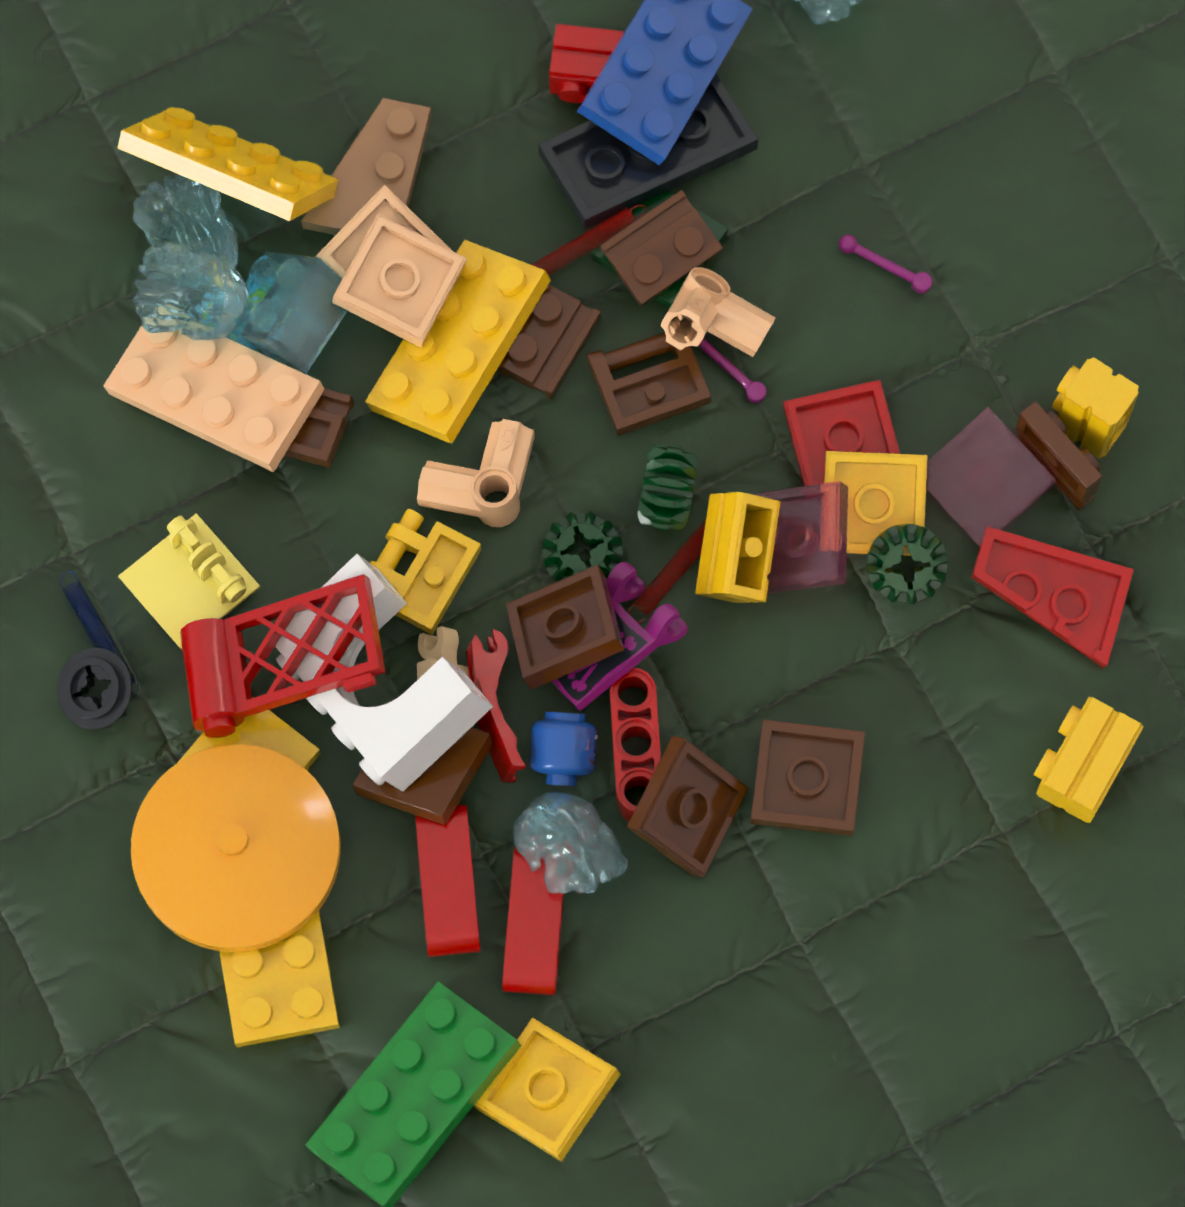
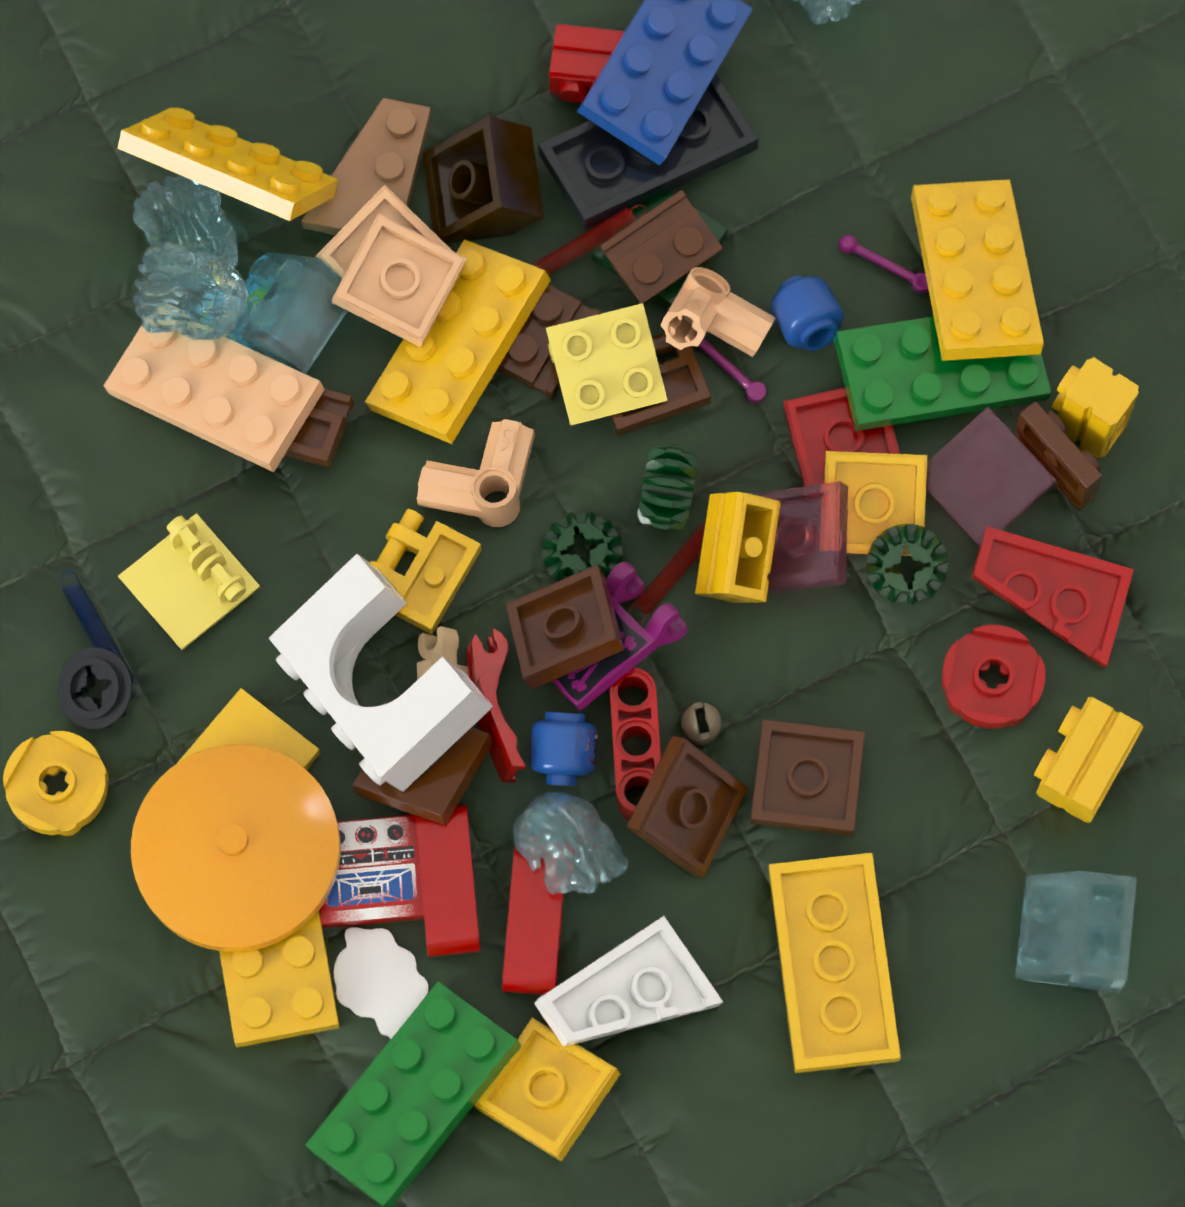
red piece [180,574,385,738] -> none
none -> yellow plate [3,731,108,836]
none -> tile [320,815,424,929]
none -> white sticker [334,927,428,1039]
none -> dark brown slope [423,116,544,244]
none -> white wing [534,916,723,1047]
none -> light yellow hinge [546,303,668,426]
none -> dark tan hinge [681,702,722,746]
none -> yellow plate [768,853,901,1073]
none -> blue head [770,276,844,351]
none -> green plate [834,316,1052,431]
none -> yellow plate [911,179,1044,361]
none -> red plate [941,625,1045,729]
none -> clear light blue slope [1015,871,1137,993]

